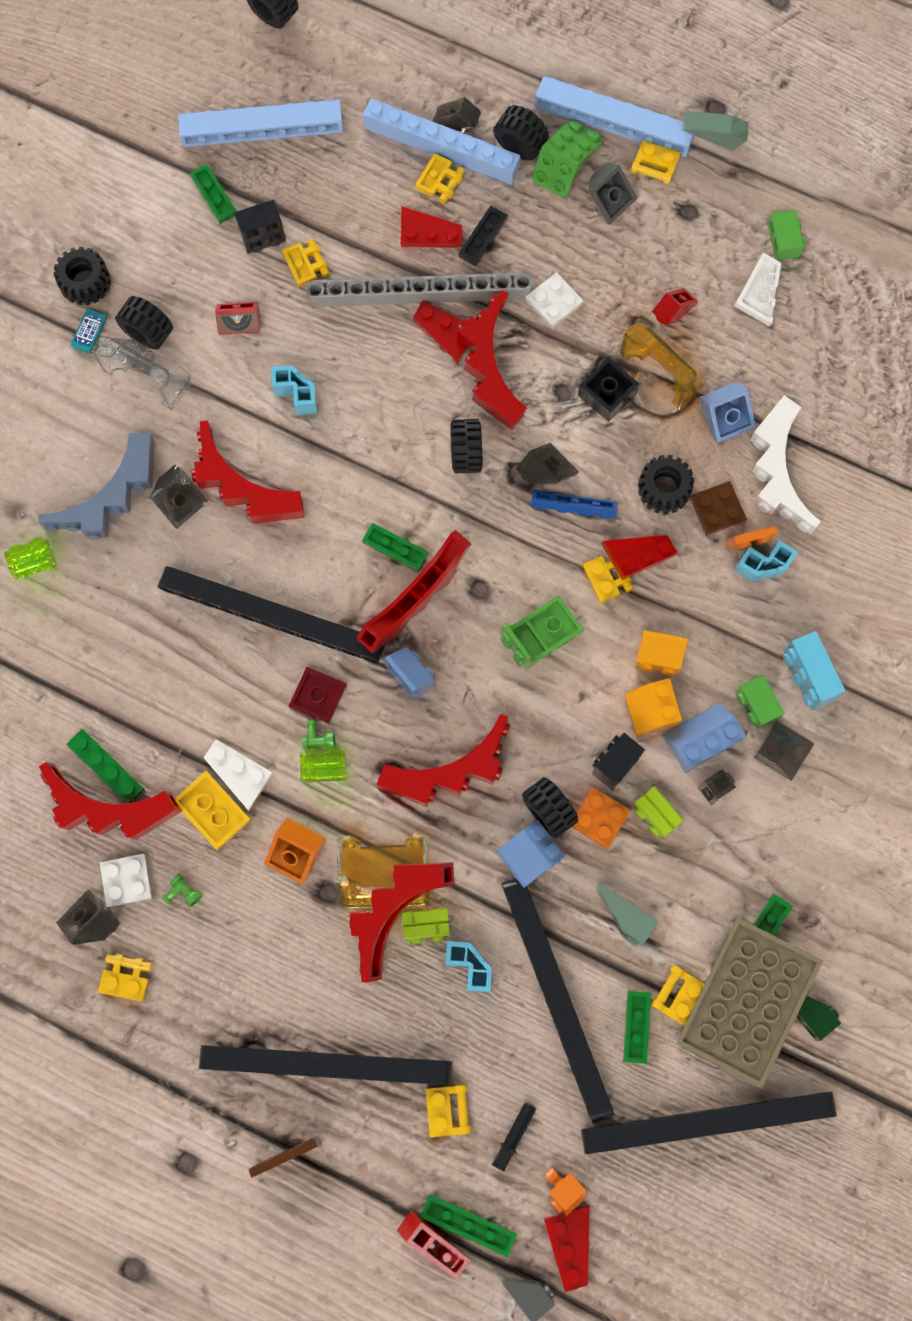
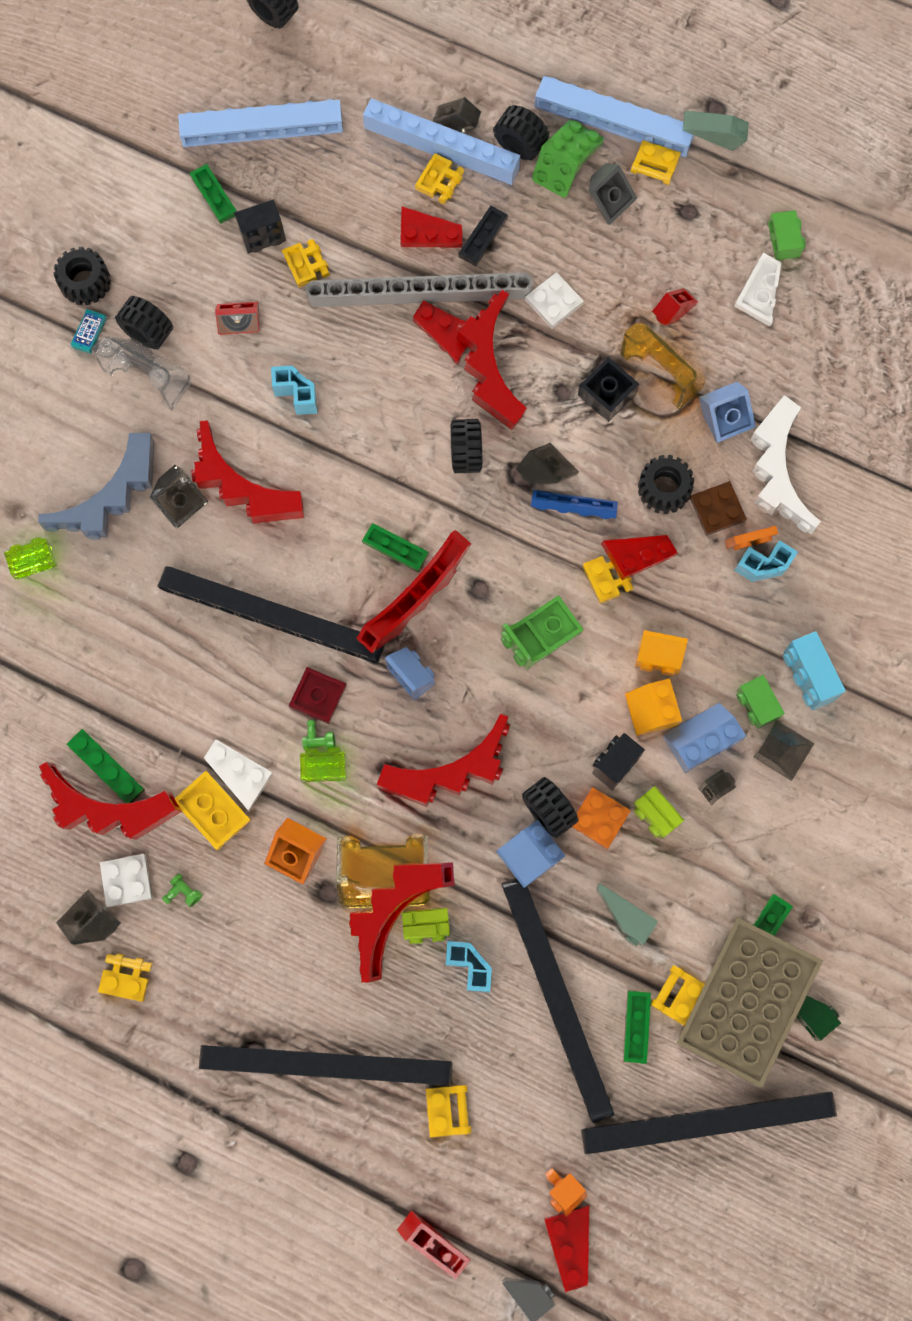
reddish brown tile [248,1136,322,1178] -> none
green plate [420,1194,517,1257] -> none
black axle [491,1103,536,1172] -> none

